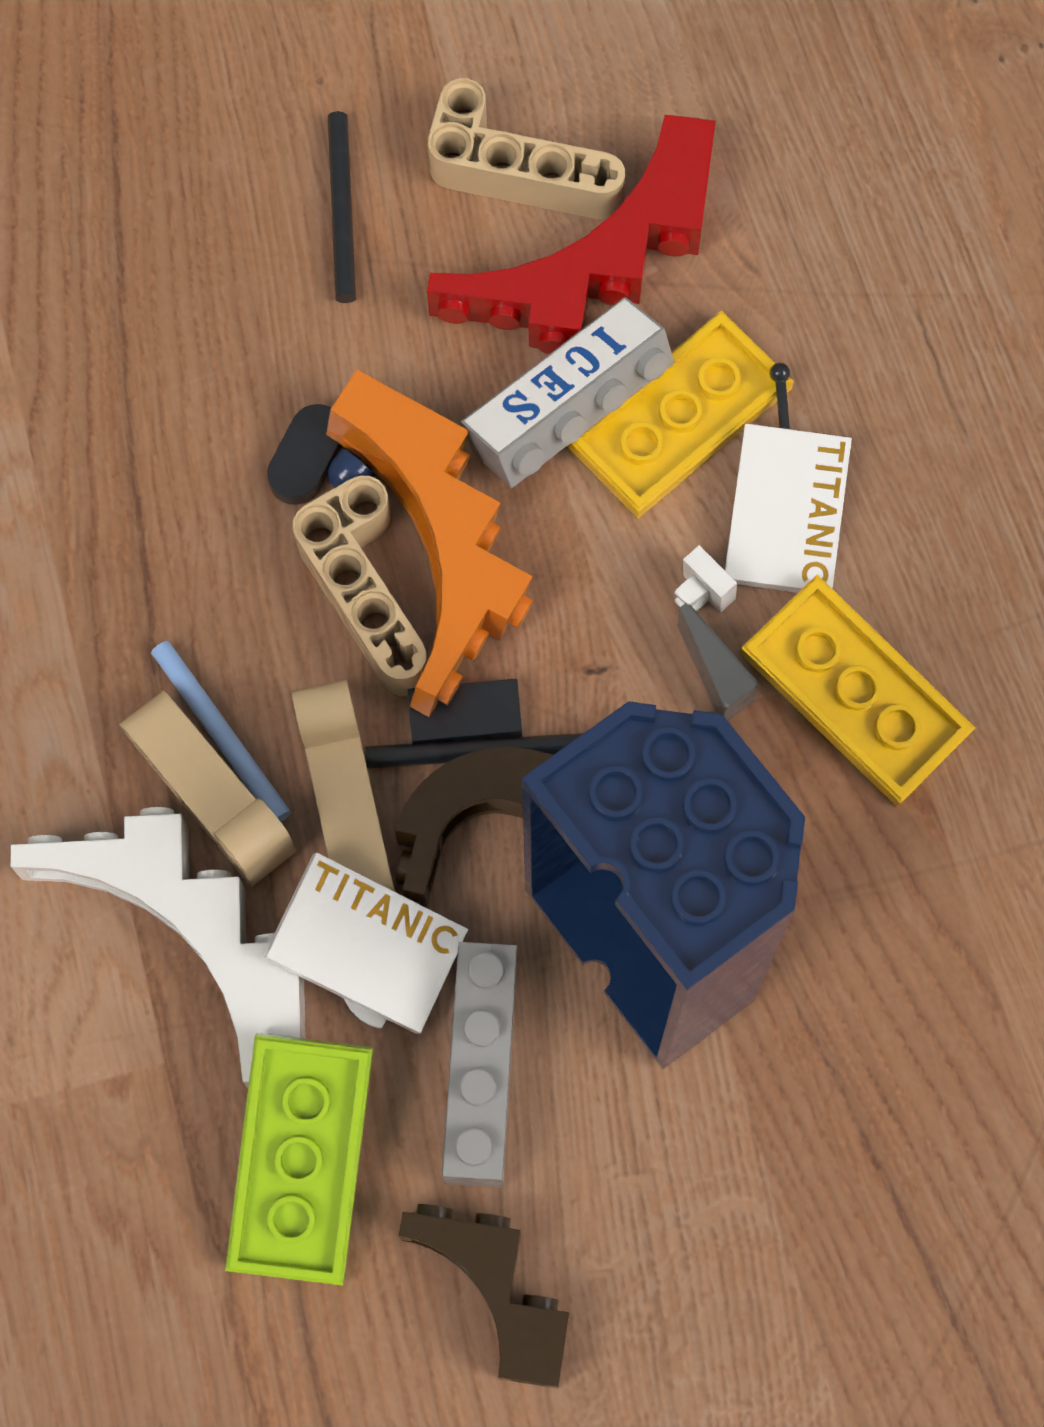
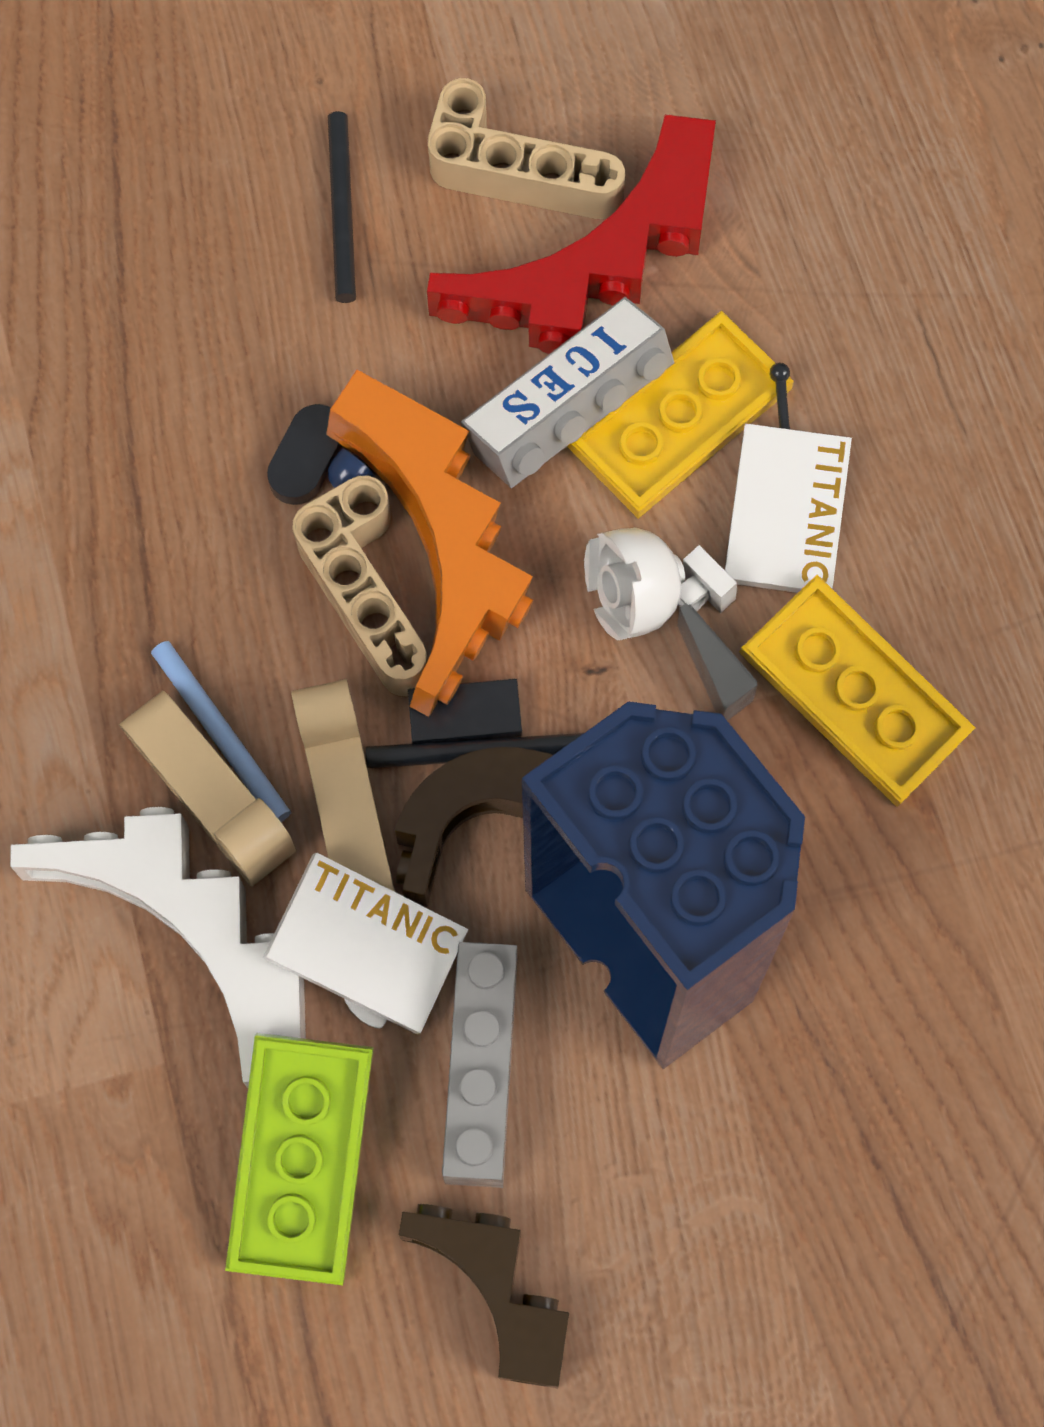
none -> white cylinder [584,528,685,640]

